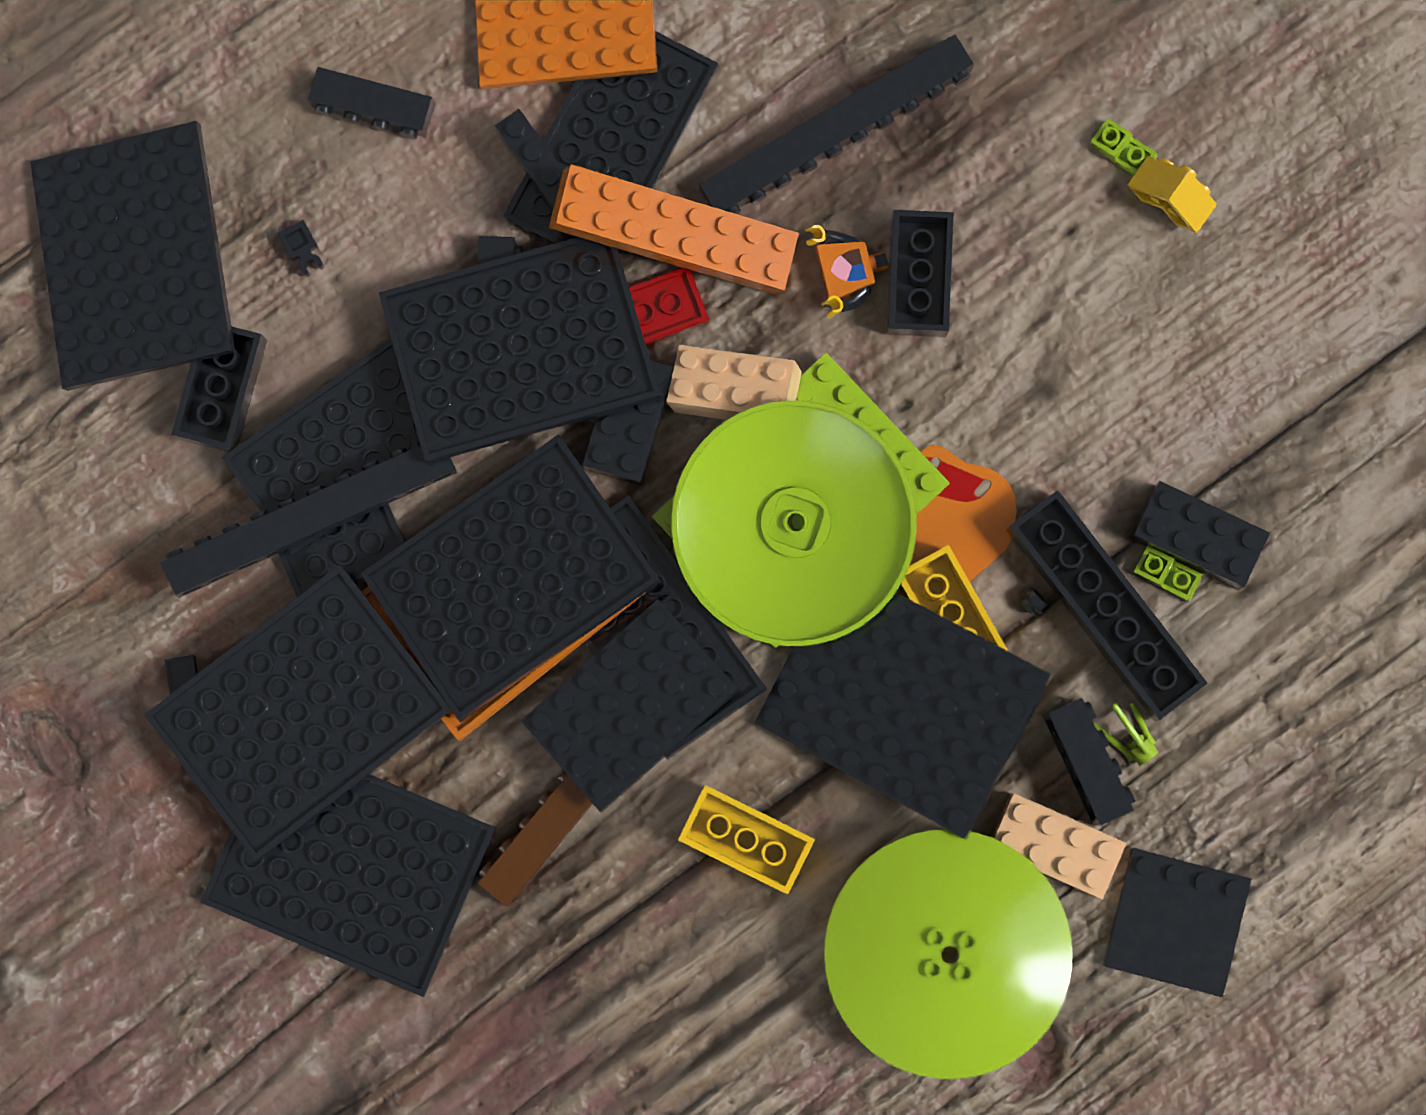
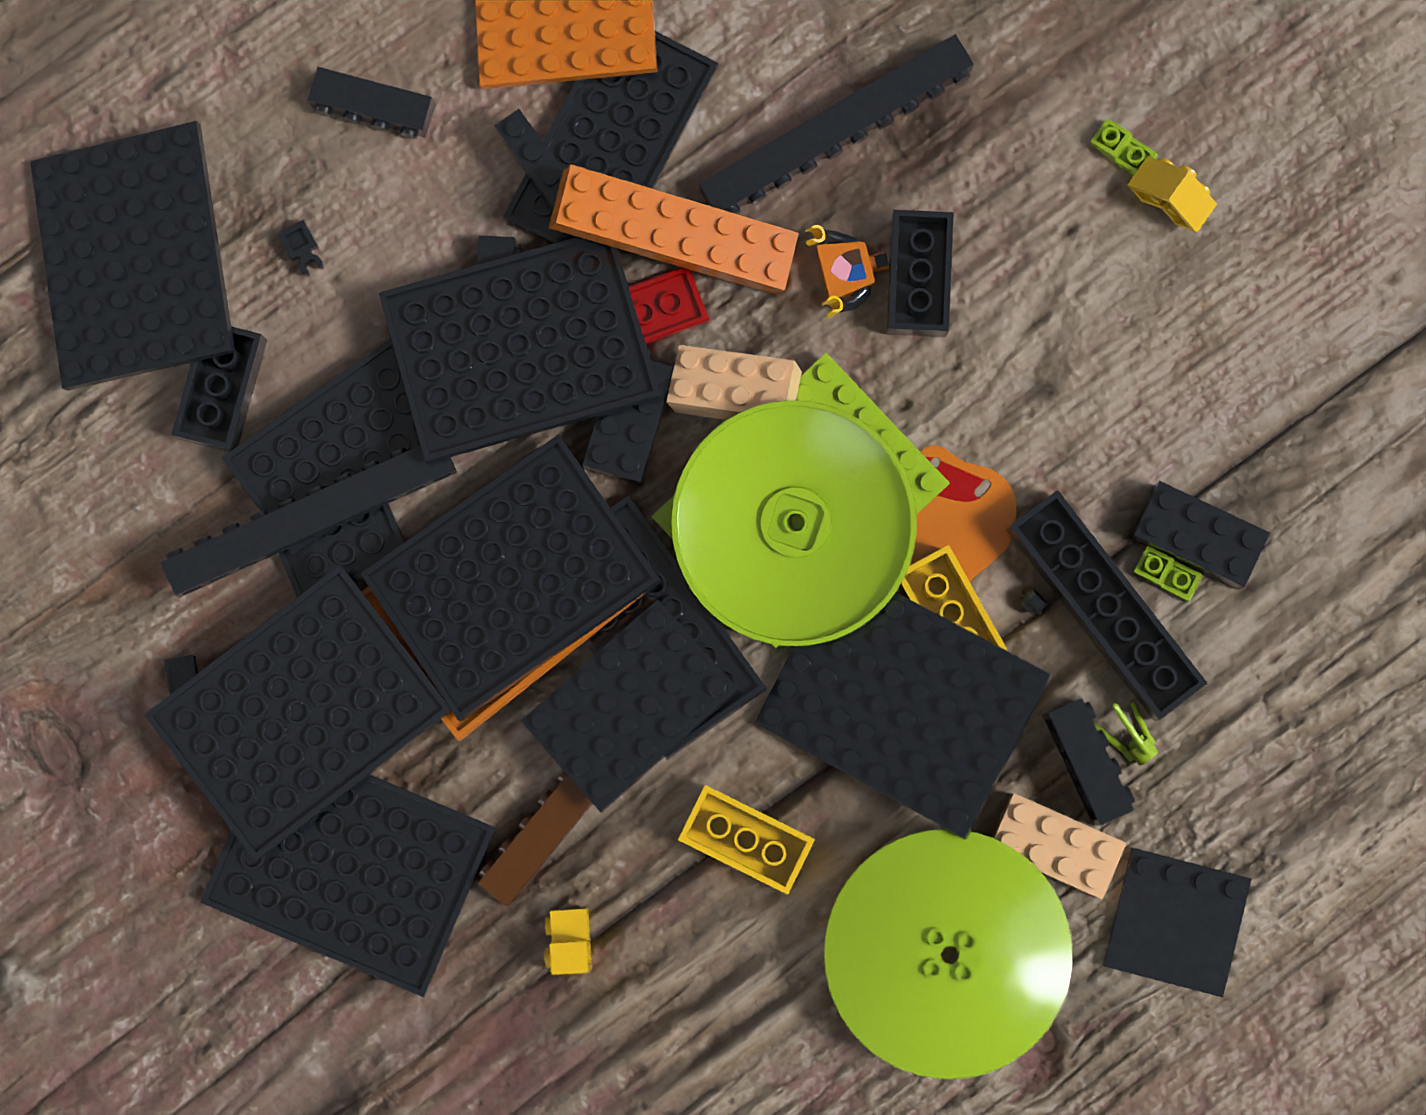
none -> yellow brick [545,908,592,975]

